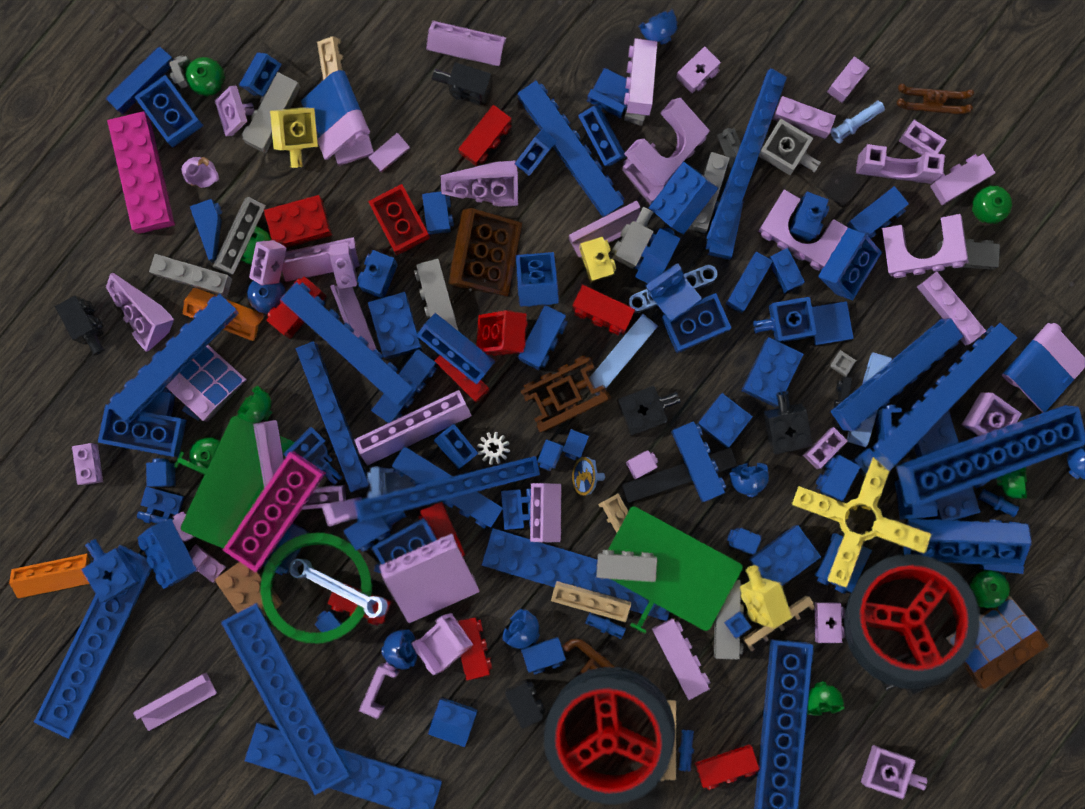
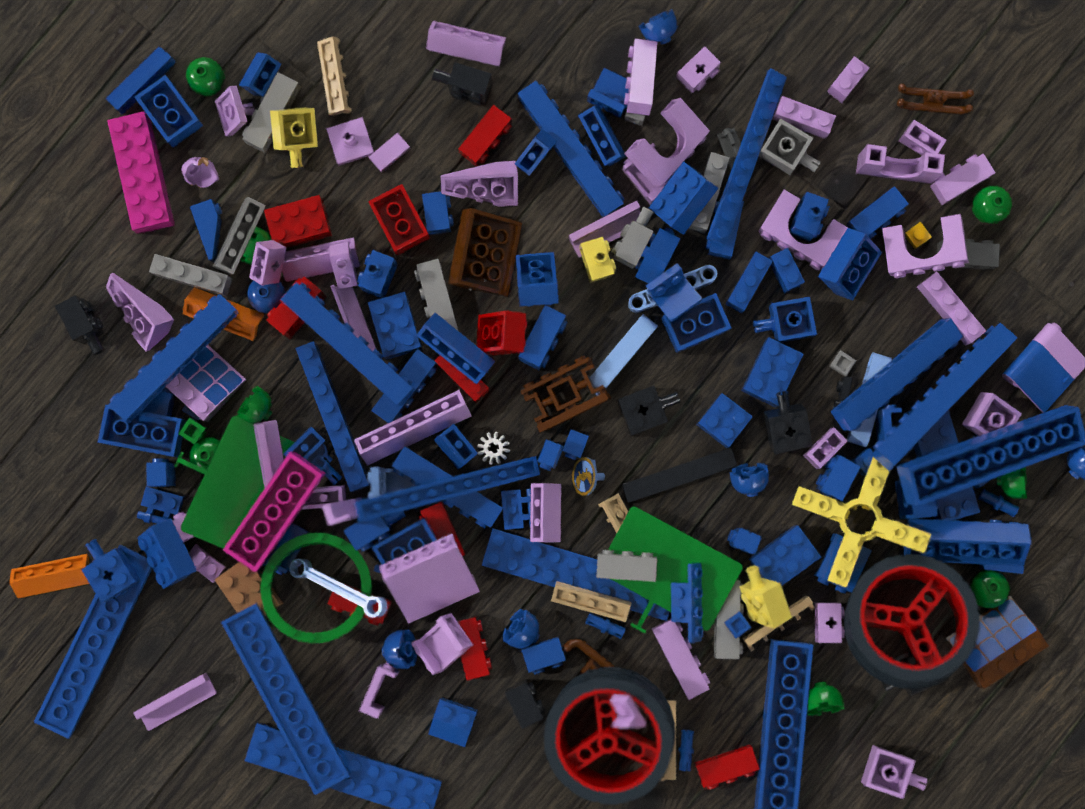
lavender brick [72,443,103,485] -> none
light grey bracket [169,56,191,88] -> none
blue door [301,70,370,160] -> none
blue brick [315,610,343,632] -> none
red brick [572,285,635,336] -> none
lavender brick [626,450,658,479] -> none
blue brick [671,421,726,502] -> none
blue tile [812,301,854,346] -> none
light blue pin [830,101,885,143] -> none
none -> green brick [179,418,207,445]
none -> lavender slope [610,695,646,728]
none -> blue bracket [671,563,703,643]
none -> yellow plate [905,222,932,249]

